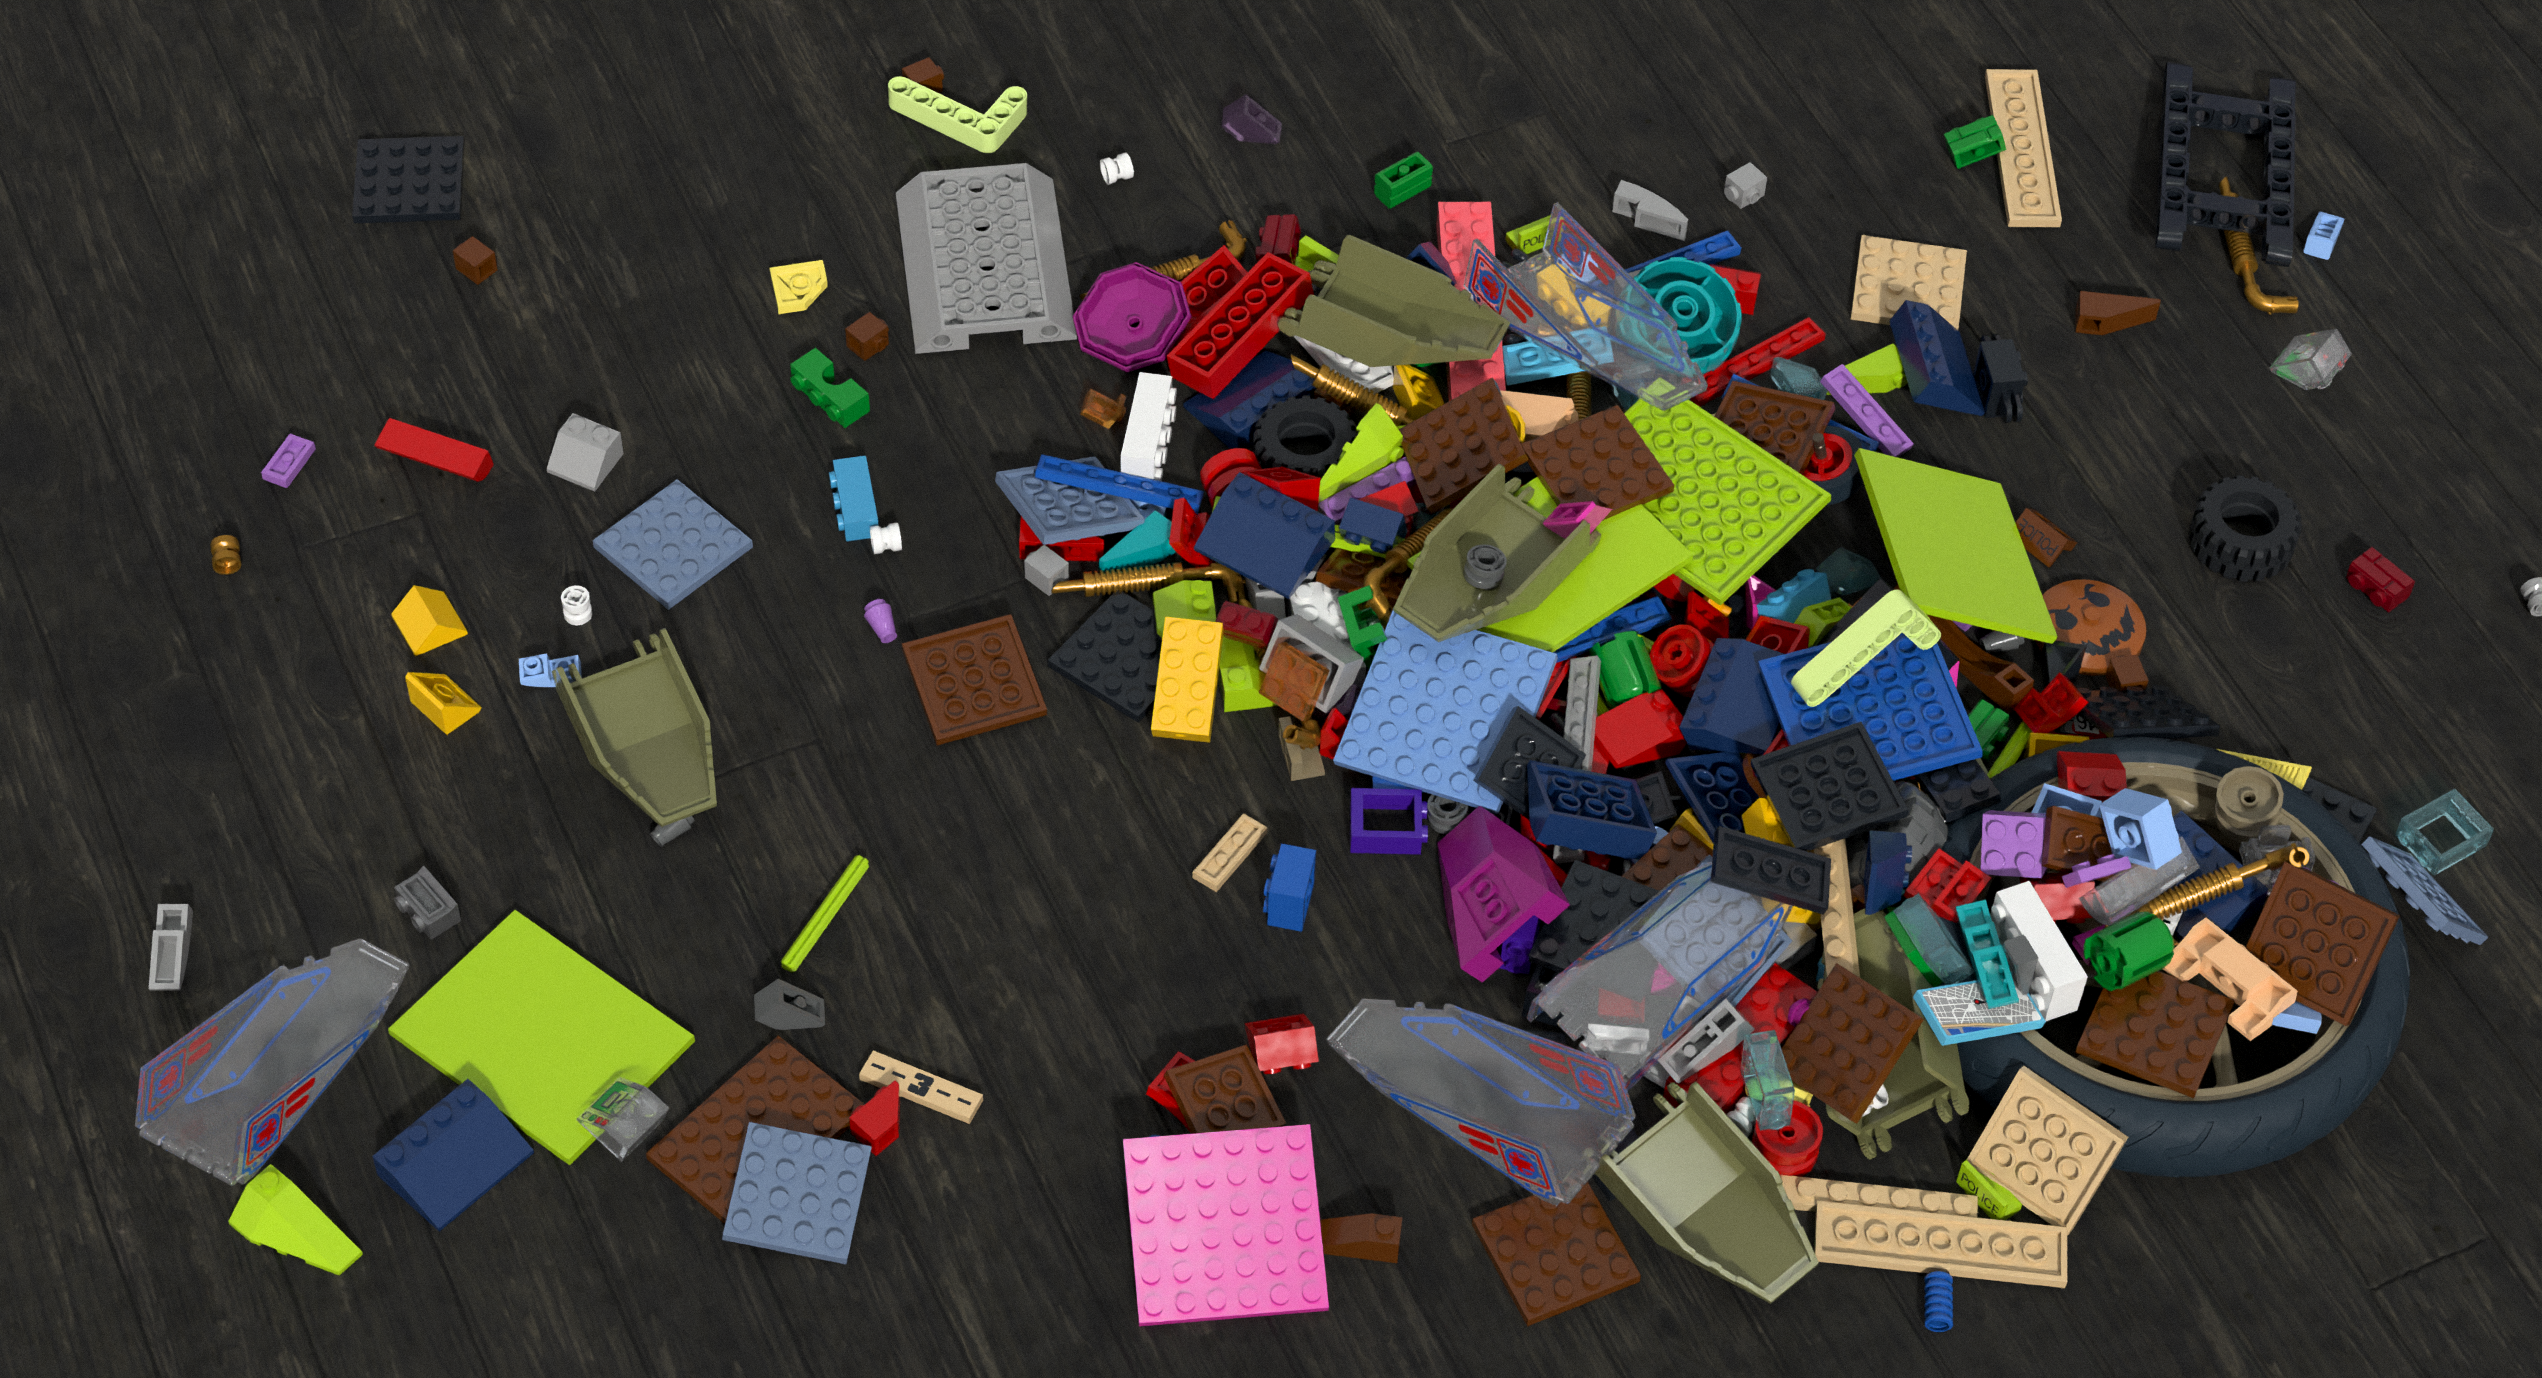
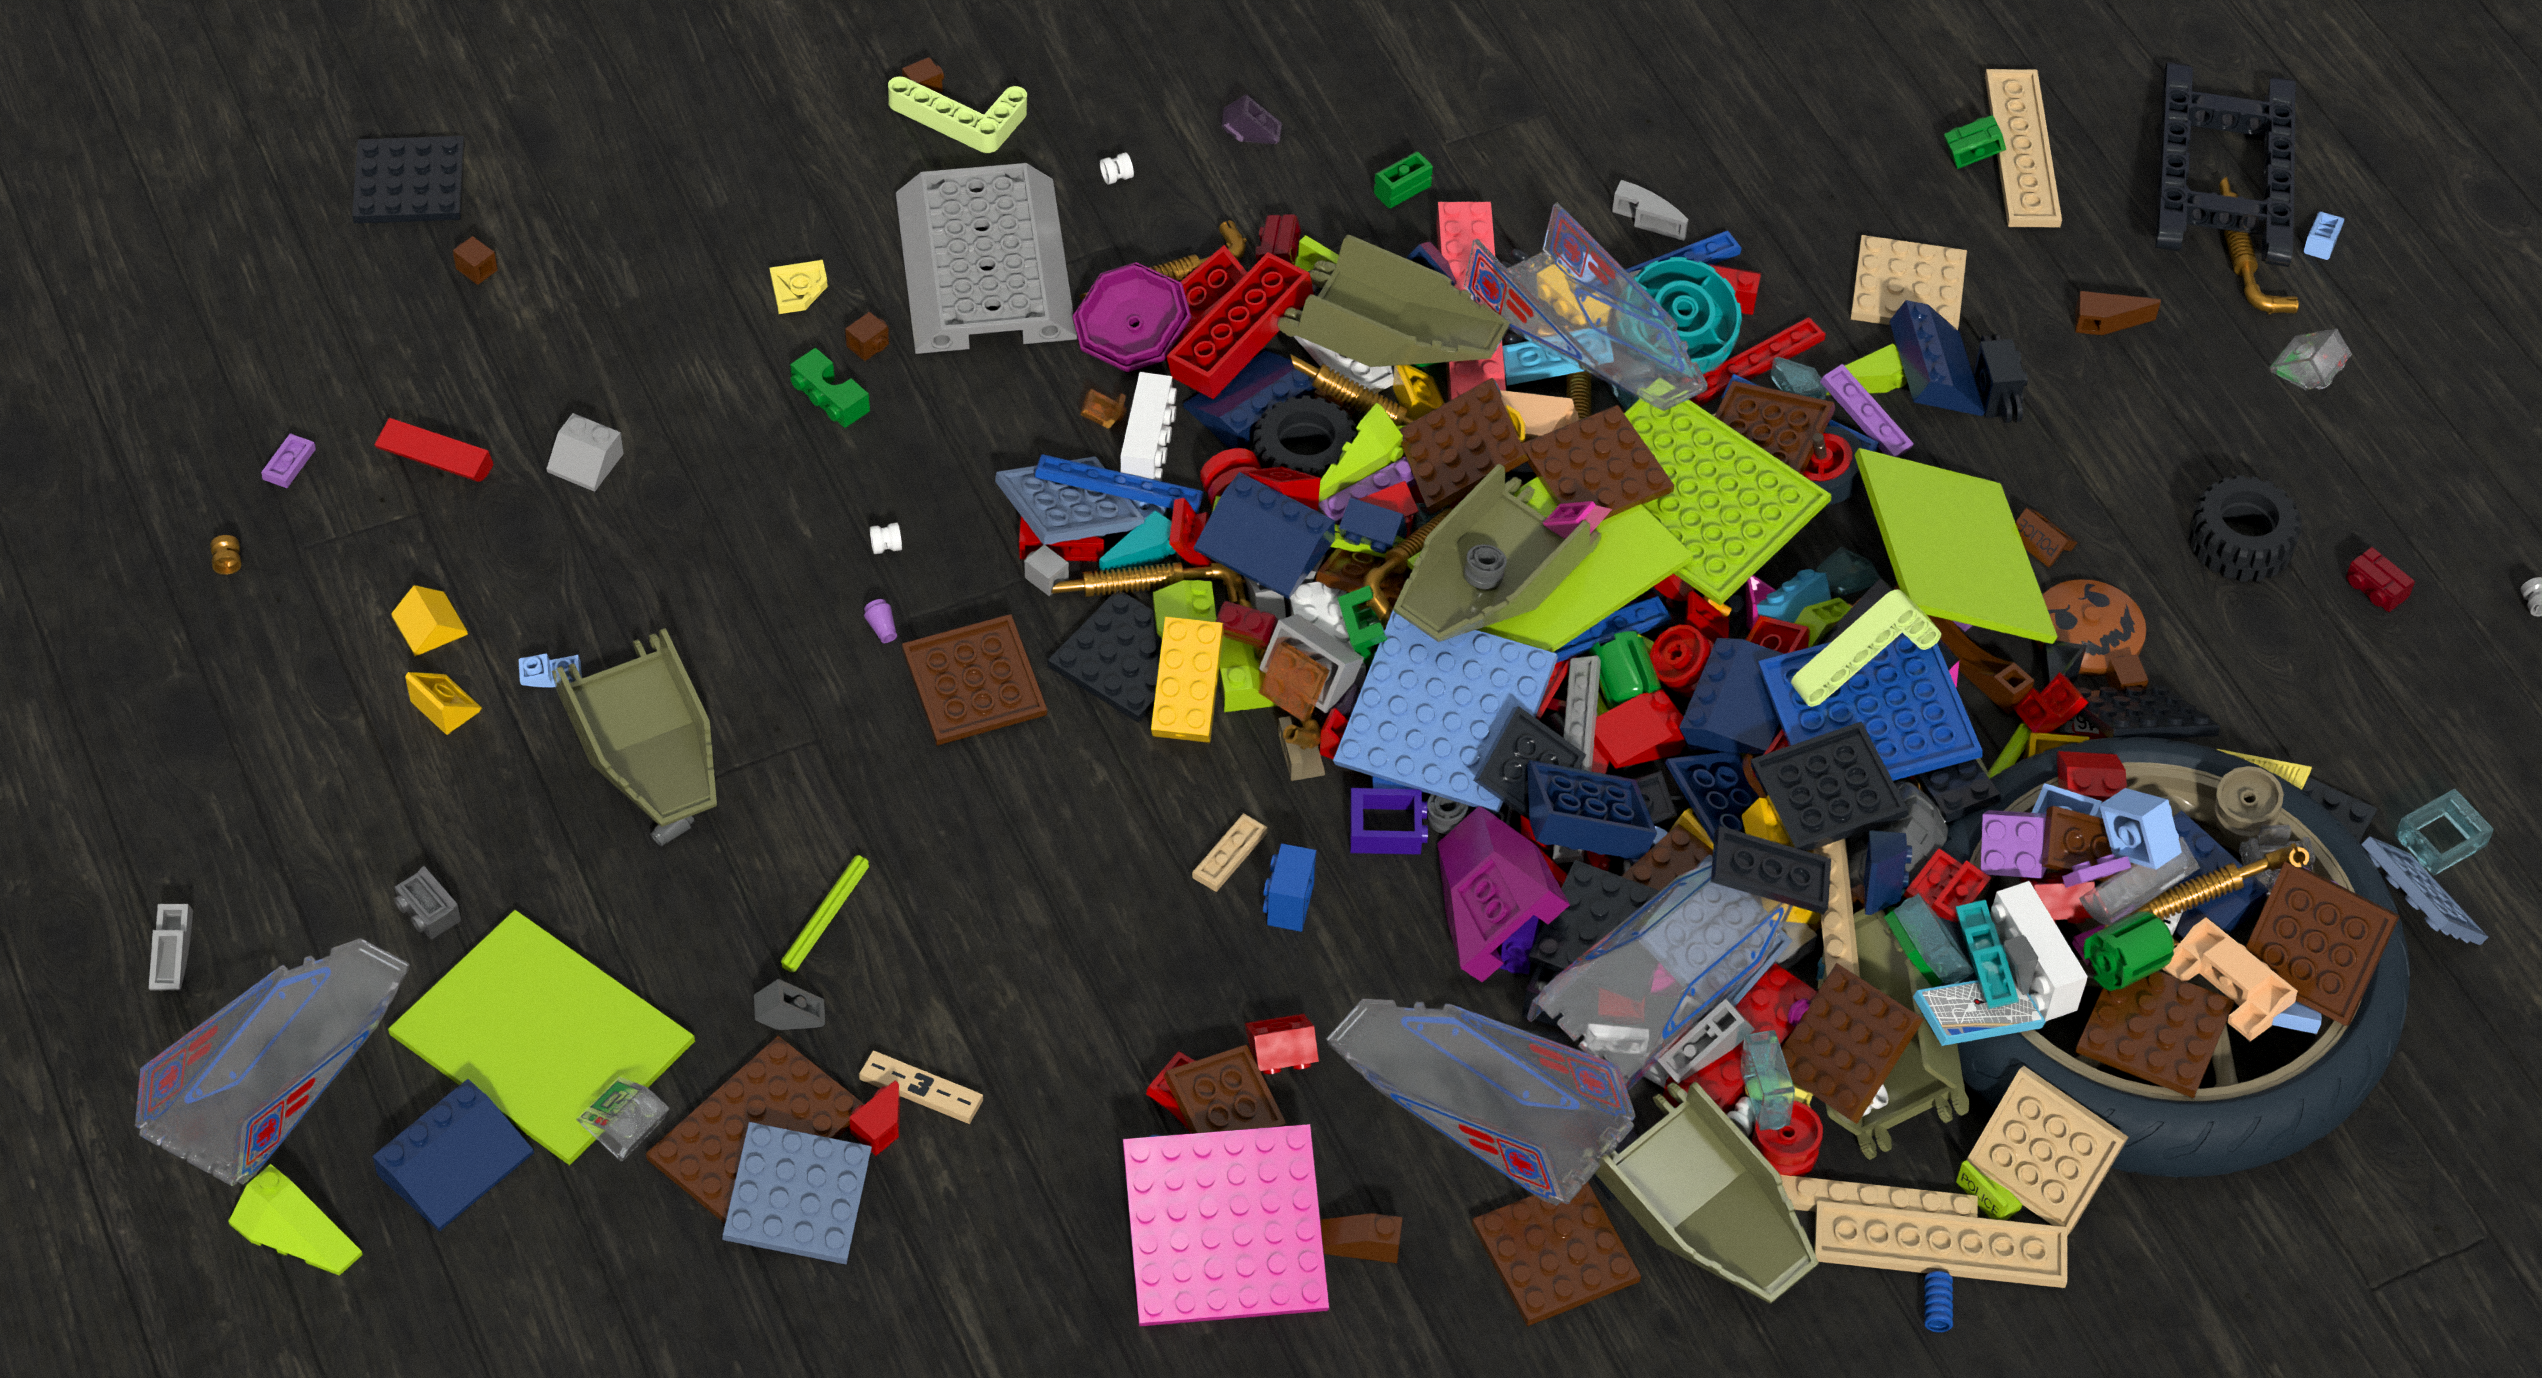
white wheel [561,586,592,625] -> none
sand blue plate [593,479,753,610] -> none
dark azure brick [829,456,878,541] -> none
lime panel [1505,215,1567,254] -> none
light grey brick [1724,162,1767,209] -> none
green brick [1968,699,2010,762] -> none
dark grey cone [1979,630,2024,653] -> none

